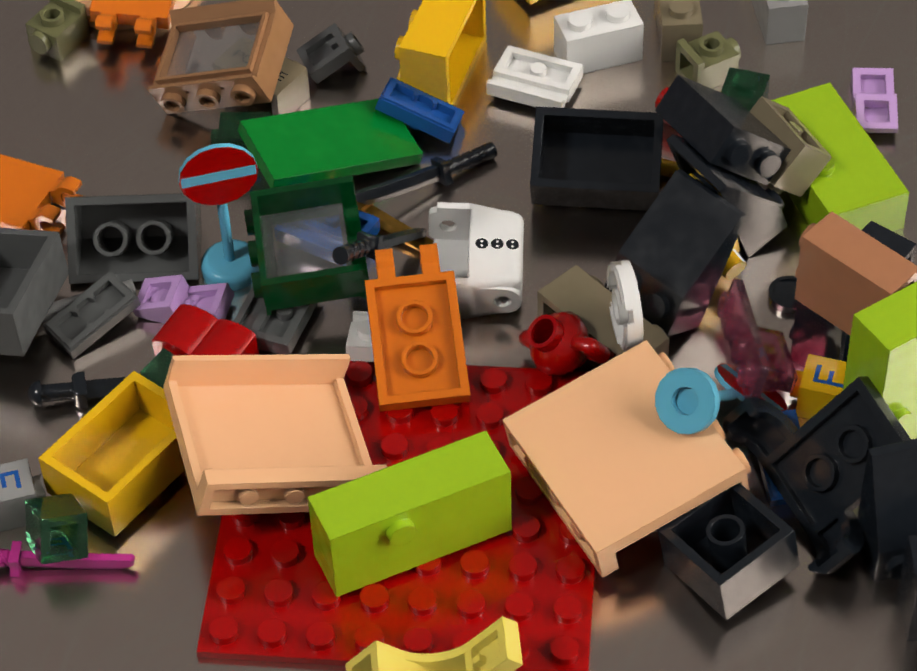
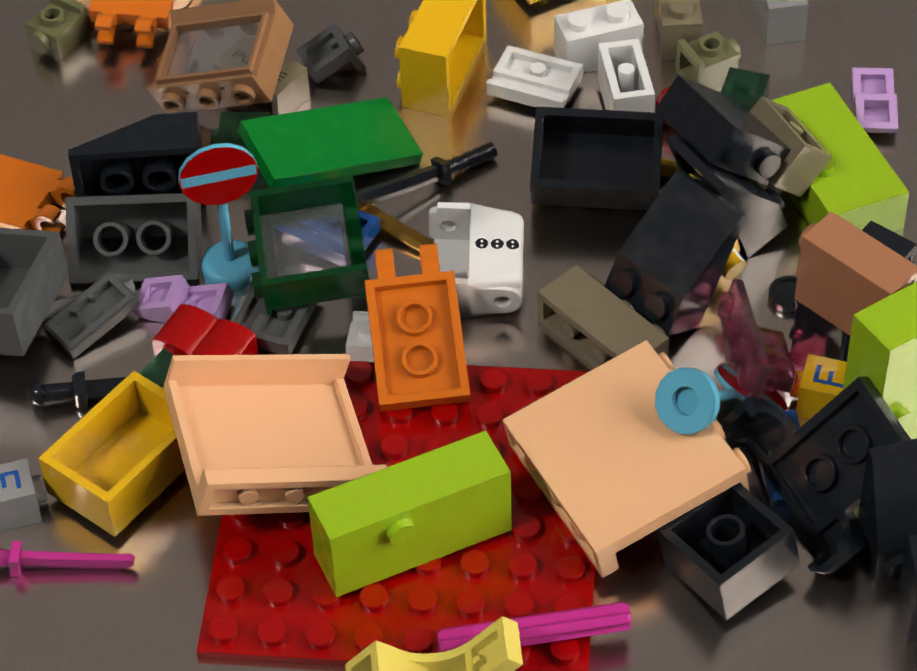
clear green brick [25,493,88,565] -> none
black sword [332,228,427,265] -> none
blue plate [375,77,465,144] -> none
red piece [519,311,610,376] -> none
white tile [607,260,644,351] -> none
none -> black slope [68,112,206,207]
none -> dark pink axle [437,602,632,652]
none -> white brick [597,38,655,112]

